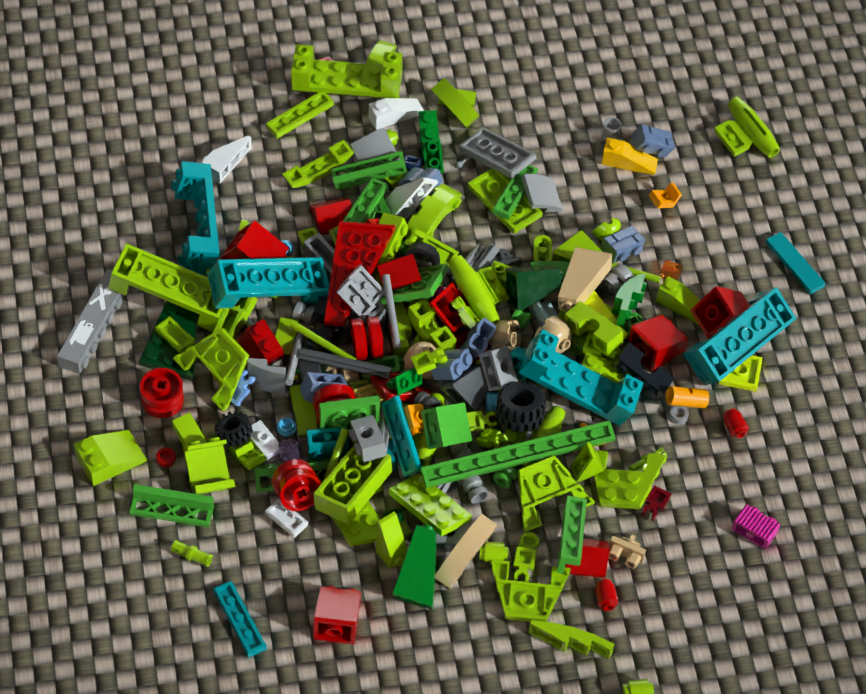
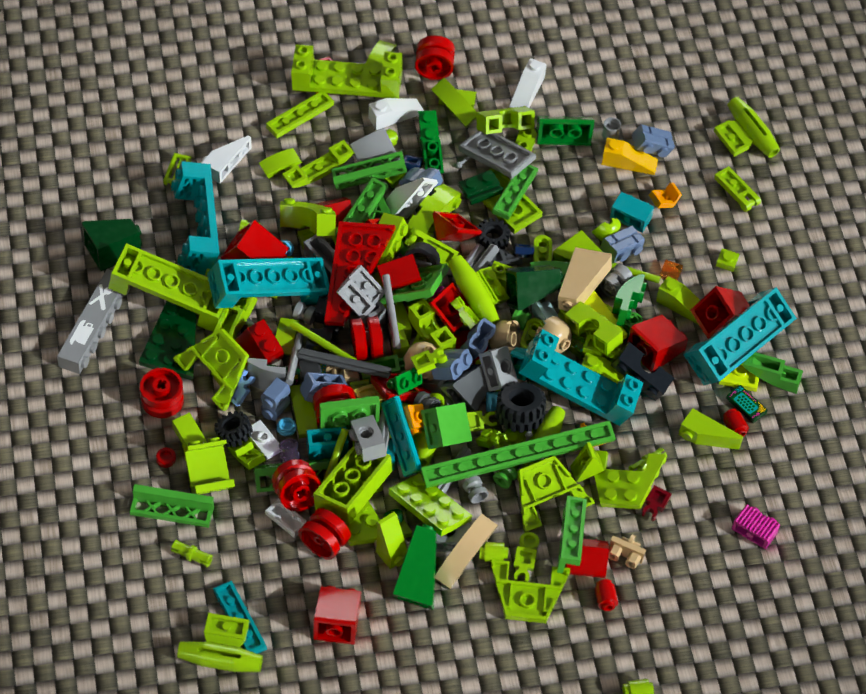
lime slope [74,430,147,486] -> none
lime tile [155,316,195,354] -> none
light grey slope [522,174,563,212] -> none
lime slope [528,620,614,659] -> none
light orange pin [666,386,709,409] -> none
light grey tile [669,406,689,425] -> none
teal tile [766,232,826,294] -> none
none -> dark green slope [82,219,143,272]
none -> lime tile [163,153,192,186]
none -> lime plate [177,613,263,672]
none -> lime slope [259,148,302,179]
none -> sand blue brick [261,378,290,421]
none -> lime brick [280,198,336,236]
none -> red wheel [299,508,351,560]
none -> red wheel [415,35,455,80]
none -> red slope [432,211,482,242]
none -> dark green plate [459,170,504,205]
none -> lime arch [476,106,535,134]
none -> black tyre [476,218,510,252]
none -> white slope [509,58,547,108]
none -> dark blue plate [514,244,534,258]
none -> lime plate [515,128,537,152]
none -> lime plate [520,318,545,349]
none -> green slope [536,116,594,146]
none -> teal brick [610,192,654,233]
none -> lime slope [678,408,743,450]
none -> lime plate [714,166,761,212]
none -> lime plate [716,248,740,272]
none -> tile [726,385,768,423]
none -> bright green slope [743,352,803,394]

